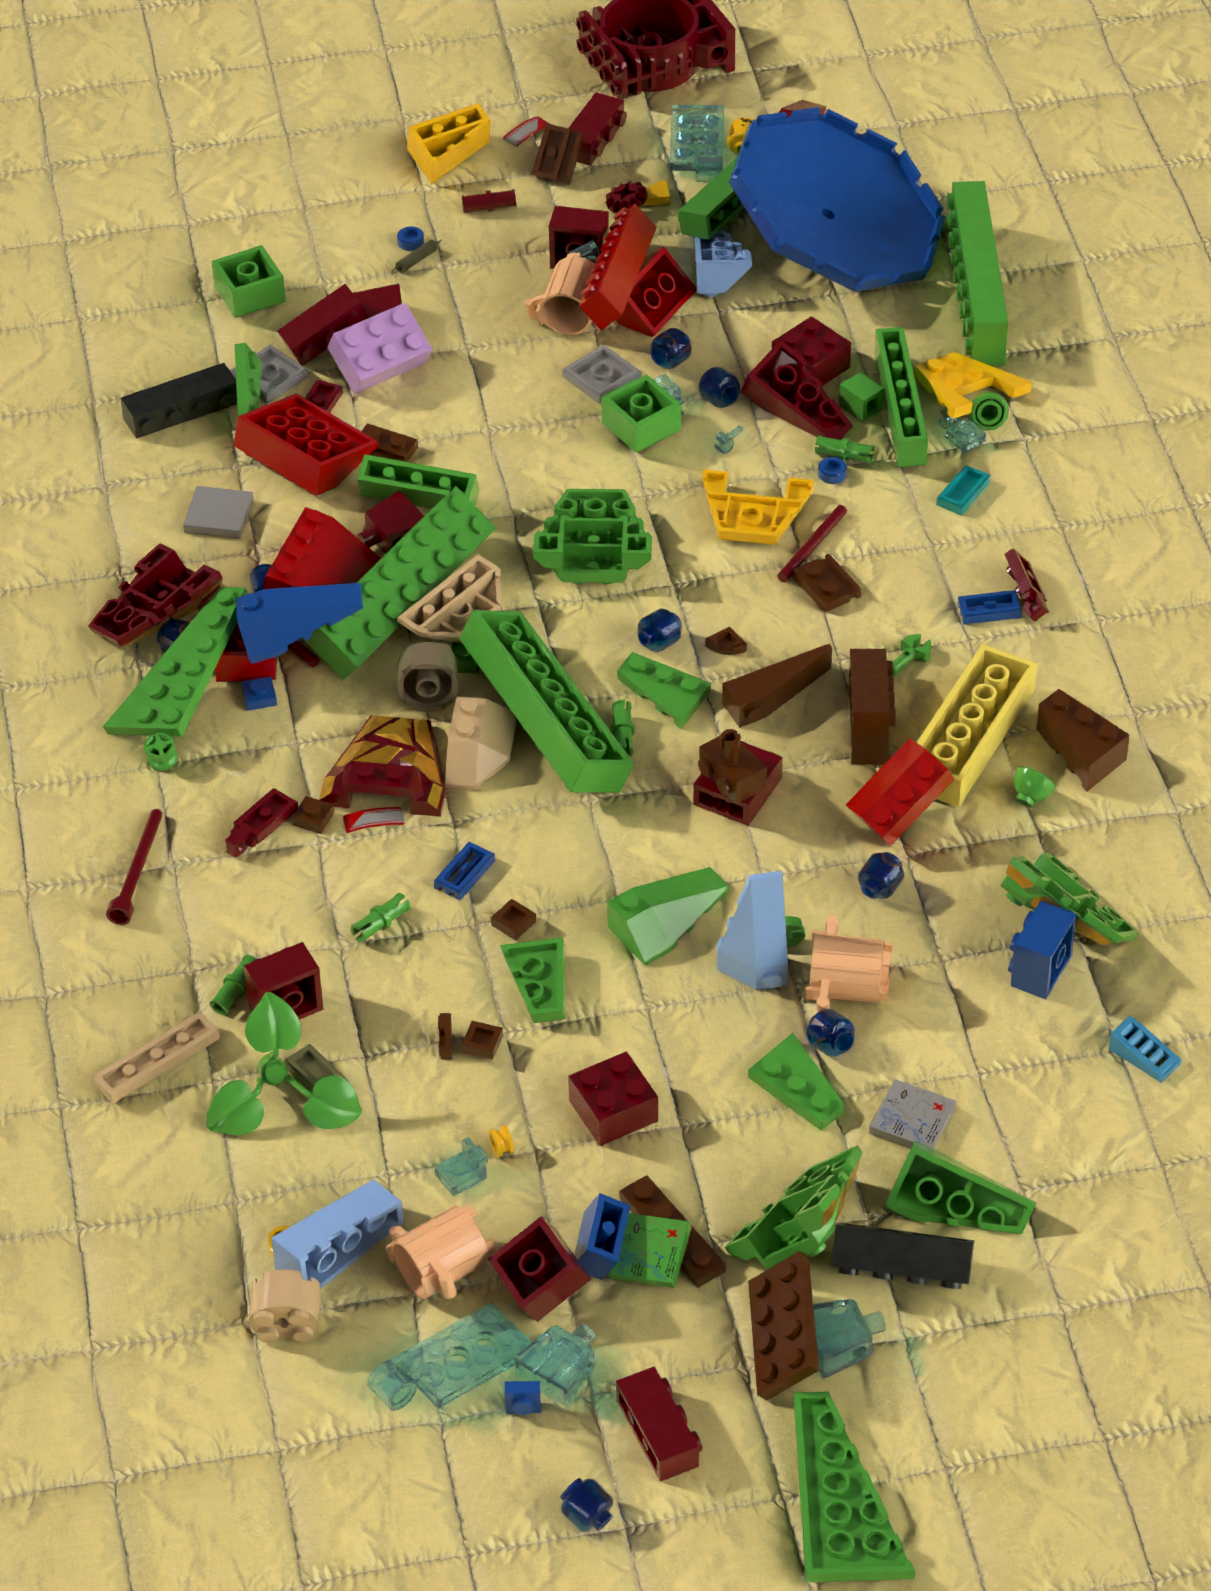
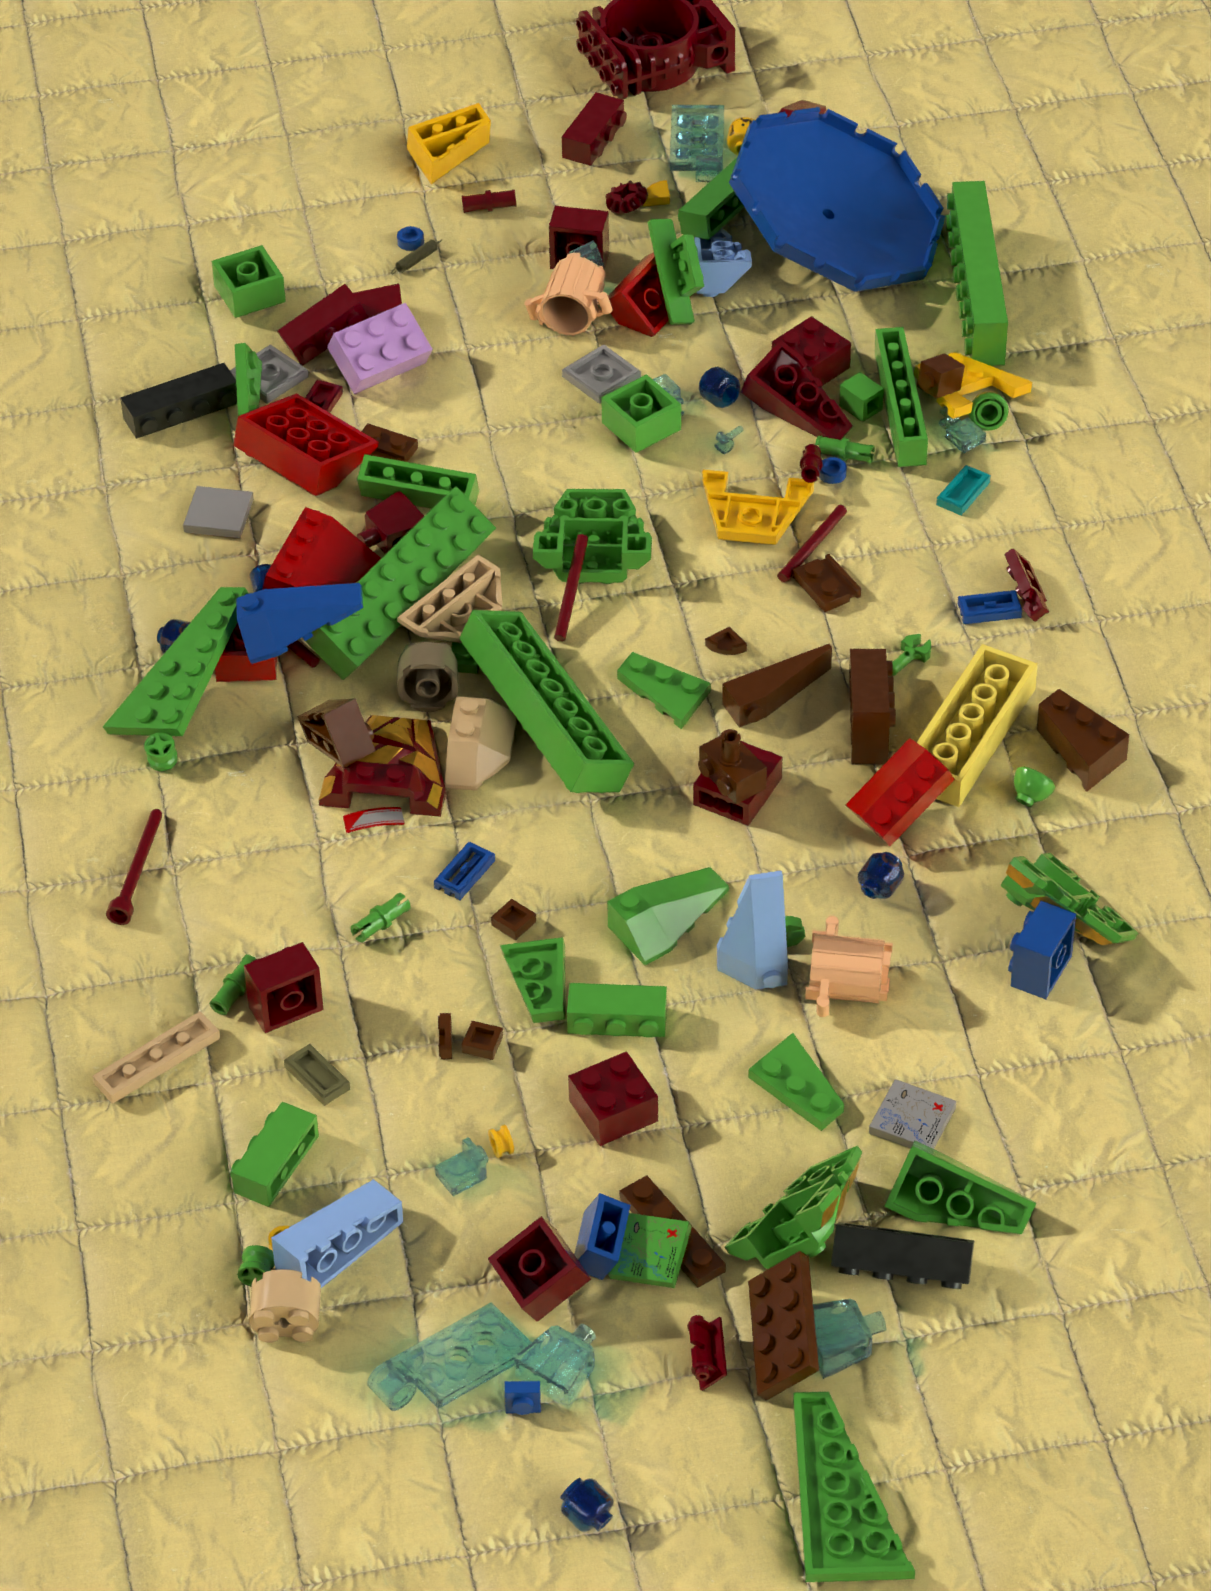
dark red wedge [88,543,223,647] -> none
bright green plant [206,992,362,1136] -> none
dark red hinge [225,788,298,858] -> none
blue plate [241,676,277,711] -> none
reddish brown plate [292,796,334,834] -> none
light nougat container [386,1204,495,1300] -> none
sticker [503,116,550,147] -> none
reddish brown plate [532,123,584,185] -> none
red brick [579,204,657,331] -> none
bright green pin [610,700,635,757] -> none
dark red brick [616,1366,702,1482] -> none
clear blue head [637,608,682,652] -> none
clear blue head [650,328,692,369] -> none
clear blue head [807,1009,855,1057] -> none
dark azure slope [1109,1016,1182,1083] -> none
none -> bright green brick [230,1101,319,1207]
none -> bright green wheel [237,1245,275,1287]
none -> reddish brown wedge [297,698,376,768]
none -> dark red bar [554,534,589,642]
none -> bright green brick [567,983,667,1037]
none -> bright green bracket [647,219,705,325]
none -> dark red hinge [687,1315,727,1391]
none -> dark red pin [800,444,823,483]
none -> reddish brown brick [917,353,965,399]

